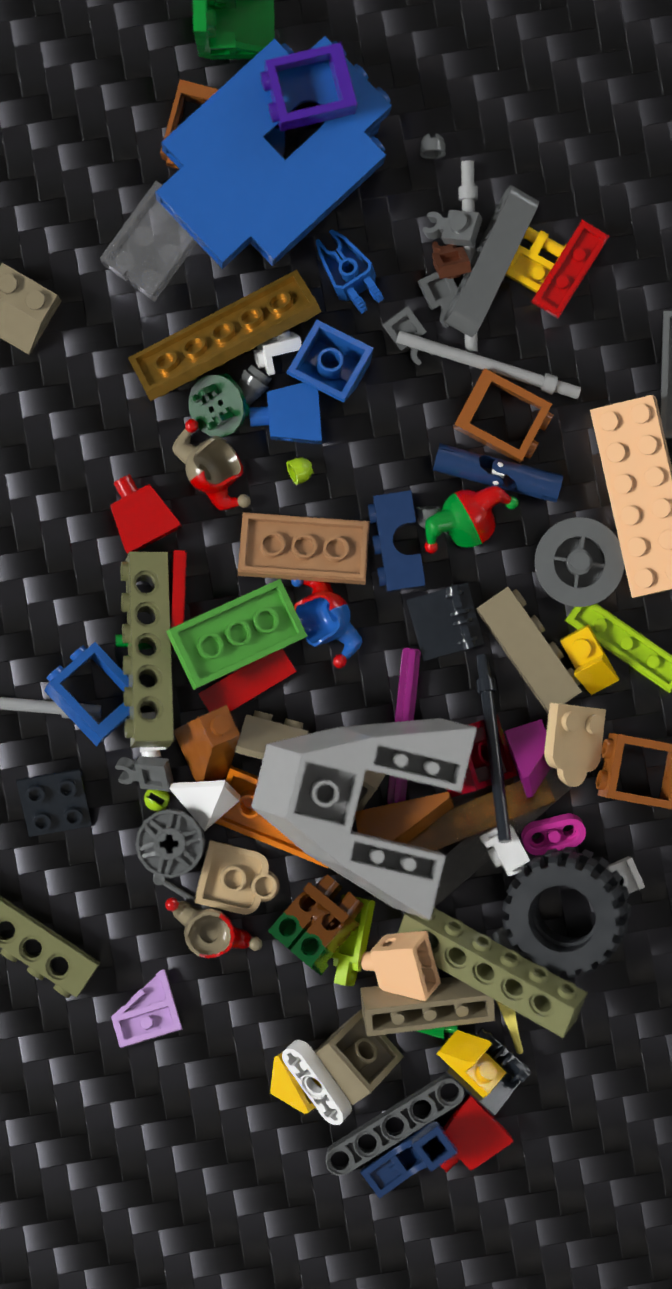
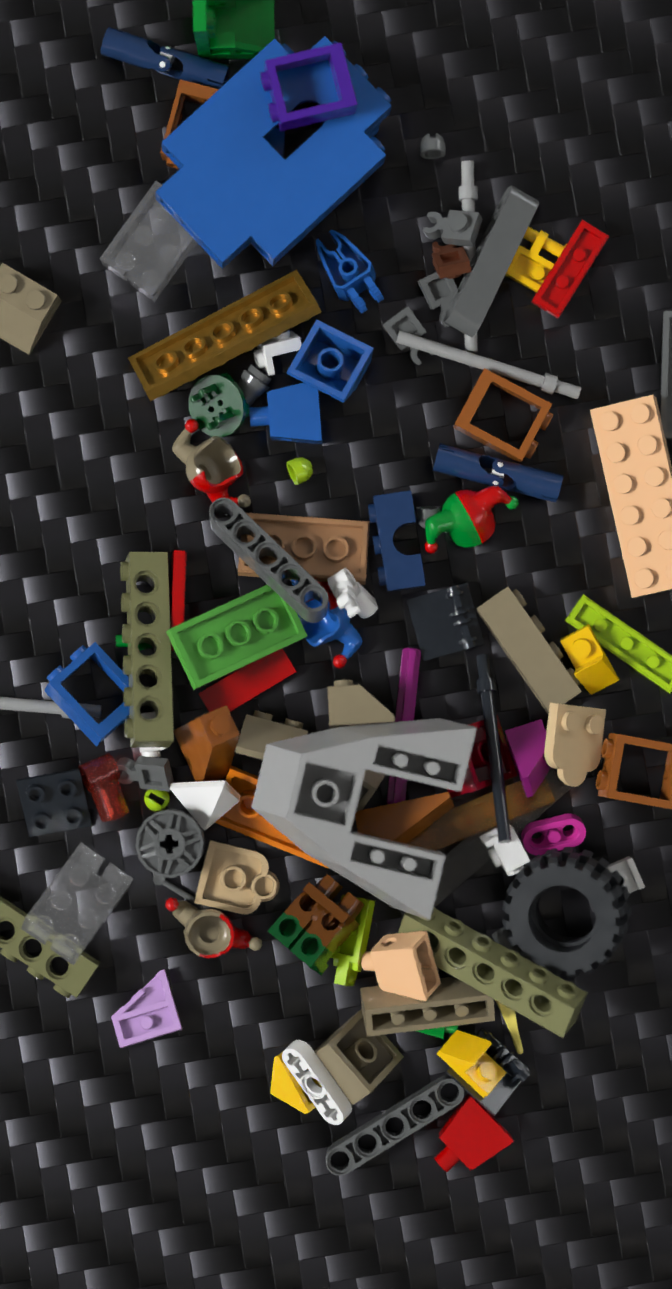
red torso [110,474,182,554] -> none
dark blue arch [360,1122,458,1199] -> none
dark grey wheel [534,517,624,607] -> none
none -> clear piece [21,842,134,965]
none -> clear red piece [79,753,129,822]
none -> dark blue piece [101,27,230,89]
none -> dark grey beam [209,498,328,623]
none -> white bar [327,568,378,618]
none -> dark tan slope [327,680,395,729]

